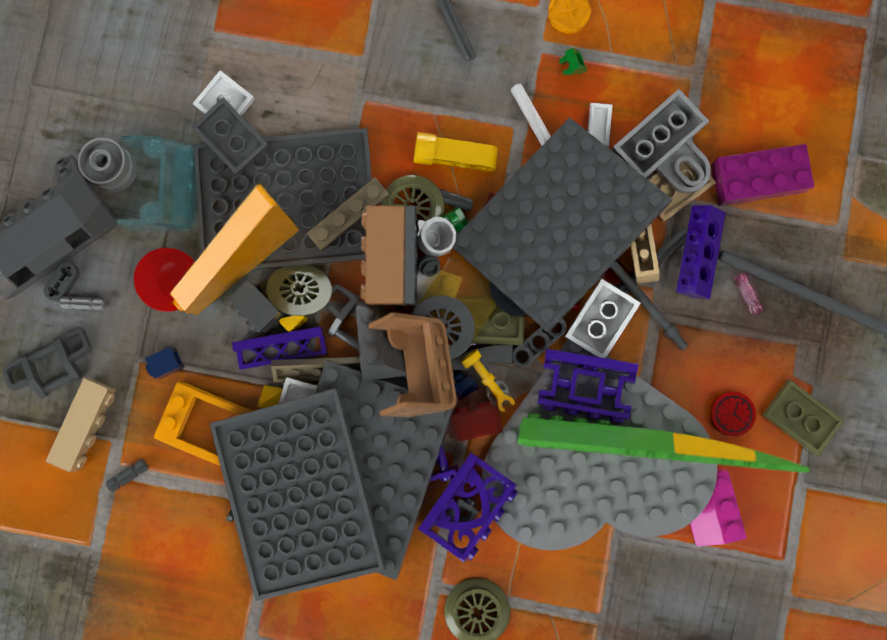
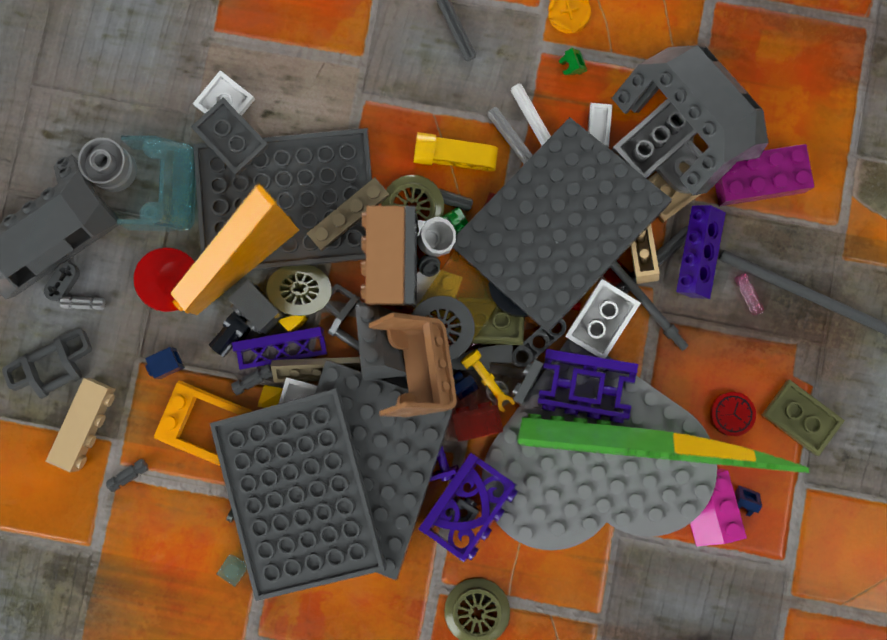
none -> black piece [209,312,251,357]
none -> clear light blue plate [217,554,247,587]
none -> dark grey axle [231,365,273,395]
none -> light grey axle [487,107,533,164]
none -> dark grey plate [512,359,544,406]
none -> dark grey wedge [612,45,769,196]
none -> dark blue tile [735,486,762,516]

